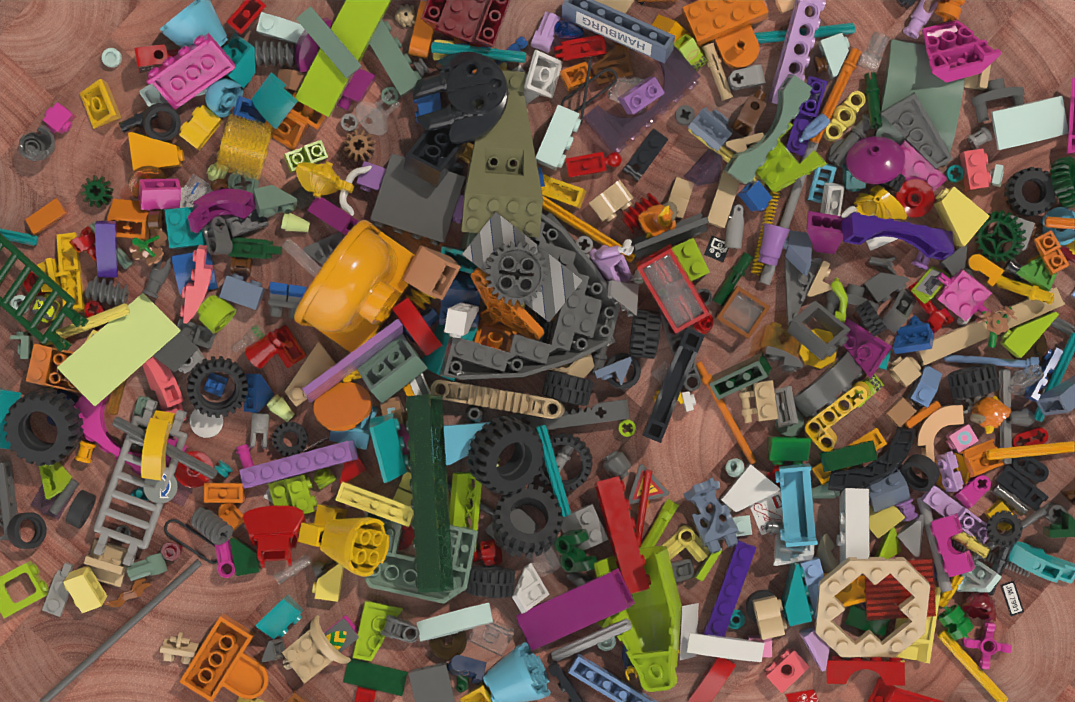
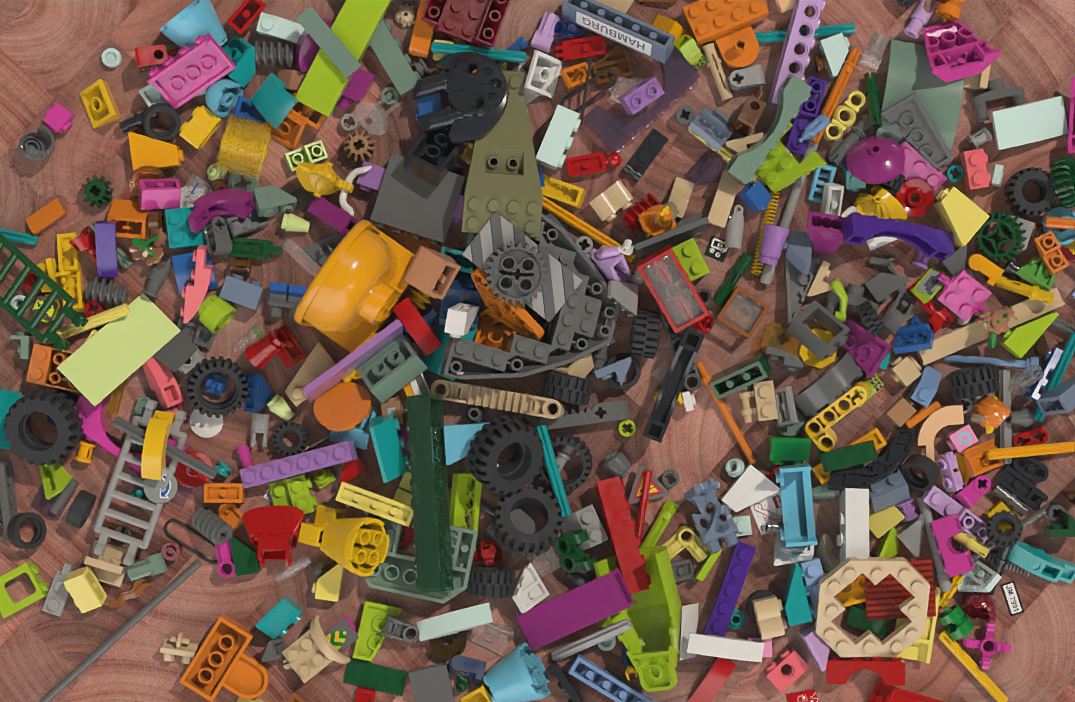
none -> dark grey bush [662,470,679,487]

